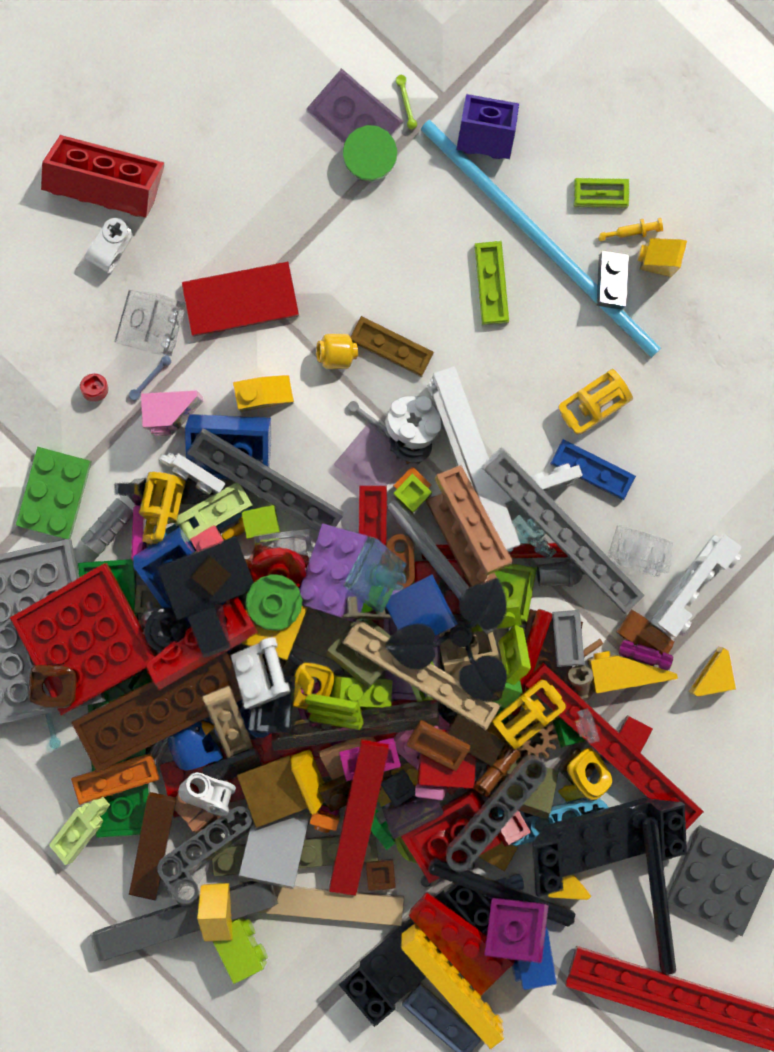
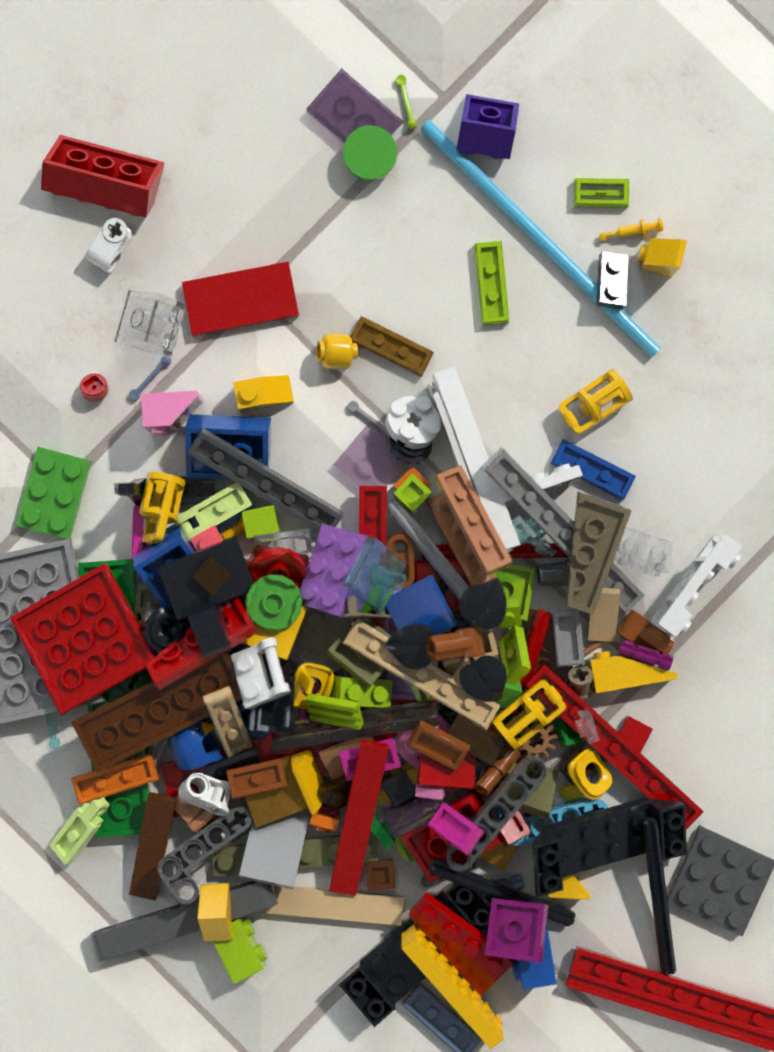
reddish brown piece [29,665,76,708] -> none
light grey axle [81,498,133,554] -> none
white hinge [158,452,225,495] -> none
yellow slope [688,647,736,696] -> none
none -> dark orange plate [226,758,287,799]
none -> dark orange piece [426,627,485,661]
none -> dark pink tile [428,802,484,855]
none -> dark tan wing [565,491,632,615]
none -> tan tile [587,588,621,642]

